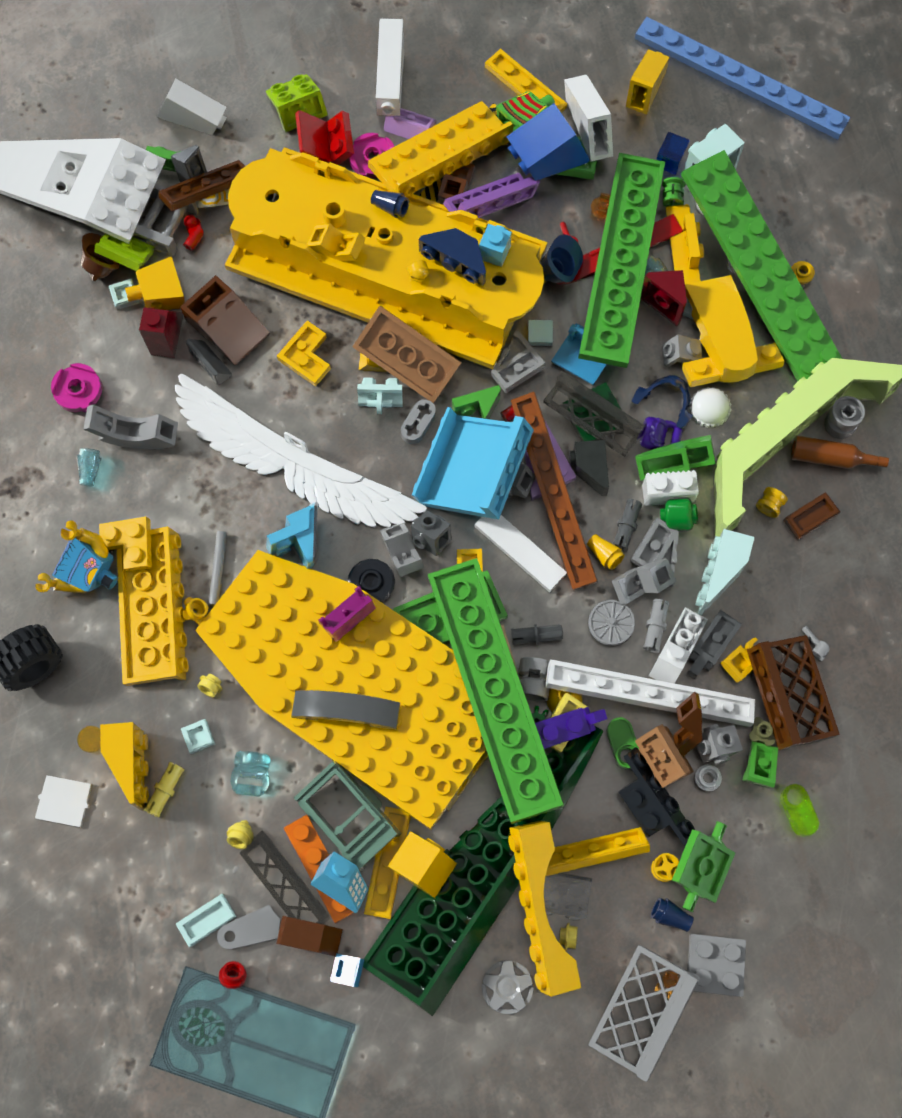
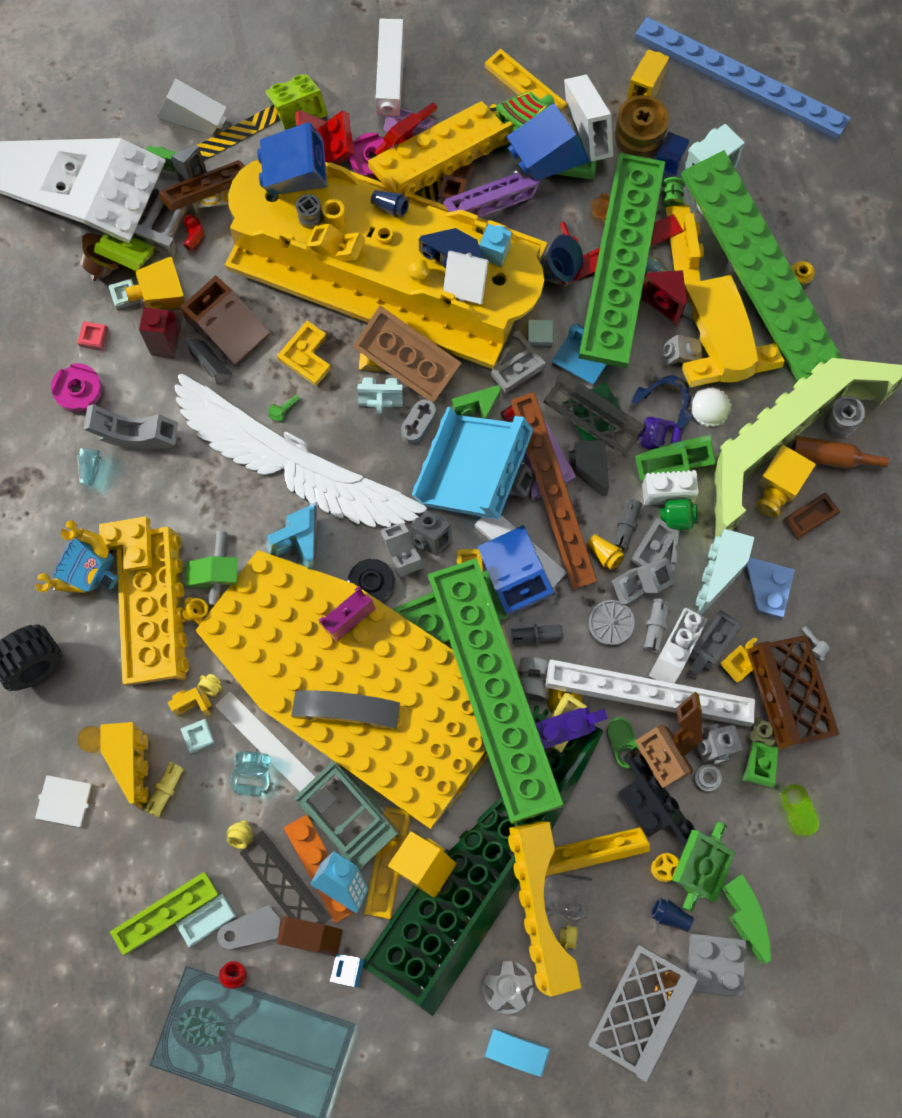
none -> coral tile [77,321,108,350]
none -> lime plate [110,871,219,956]
none -> yellow bracket [167,687,212,717]
none -> bright green slope [184,556,238,589]
none -> sticker [197,105,280,160]
none -> white sticker [215,692,337,814]
none -> blue slope [257,122,327,195]
none -> bright green hand [268,395,300,422]
none -> dark grey wheel [296,194,323,228]
none -> red piece [375,102,437,155]
none -> white piece [443,251,489,304]
none -> blue slope [478,525,556,616]
none -> medium azure slope [485,1029,551,1077]
none -> pearl gold wheel [614,95,669,158]
none -> bright green slope [721,874,771,964]
none -> light blue wing [745,557,795,620]
none -> yellow head [758,445,816,504]

